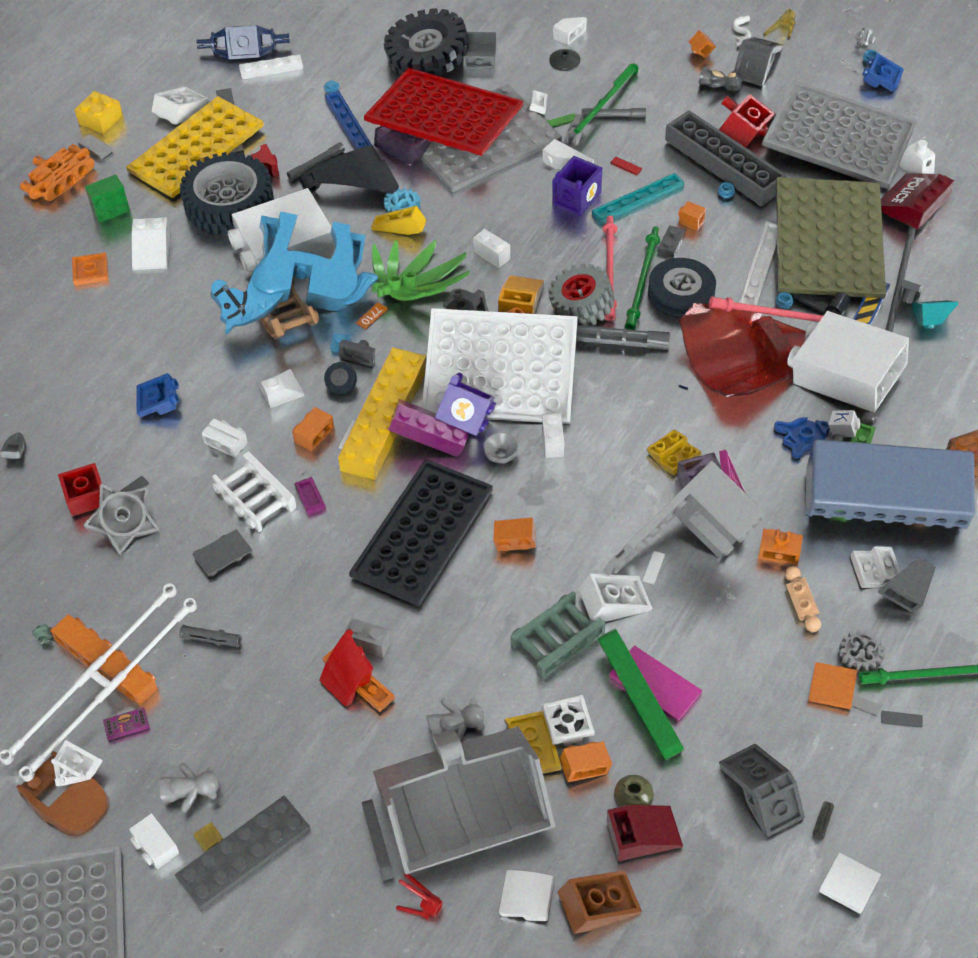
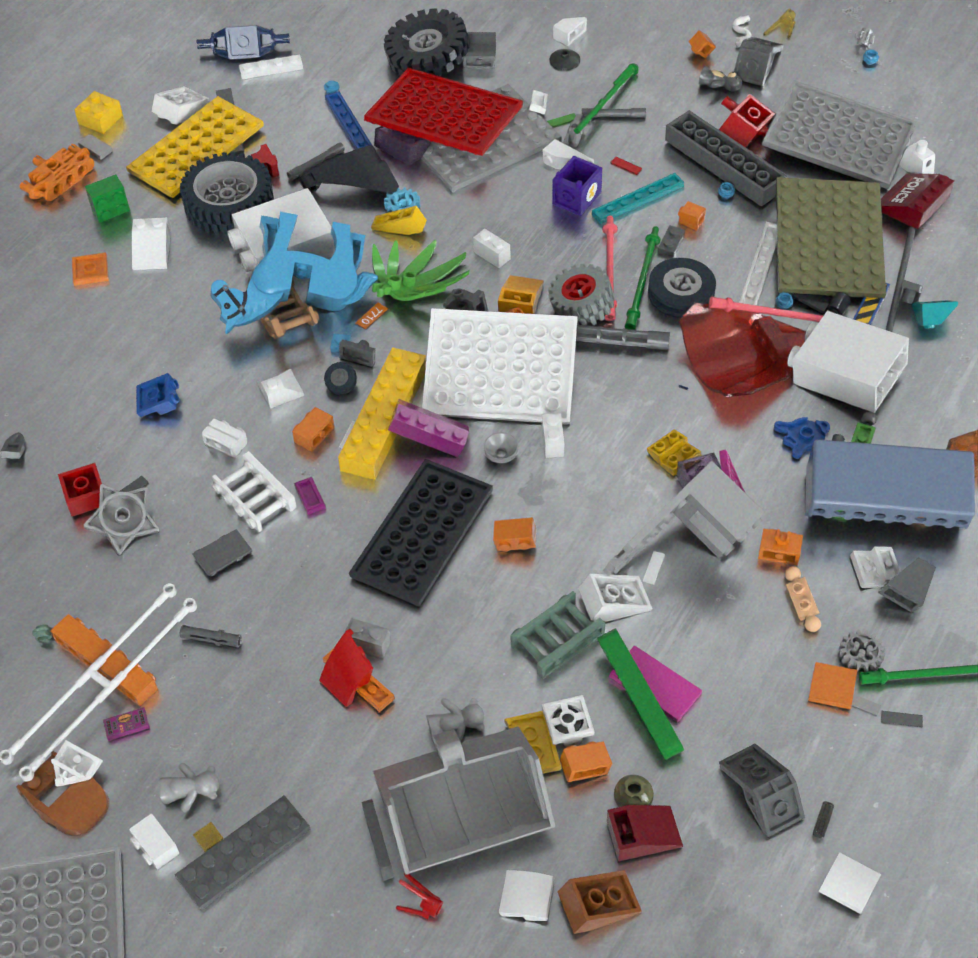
container [435,372,496,436] -> none
white brick [829,410,860,437] -> none
blue plate [862,53,904,92] -> none

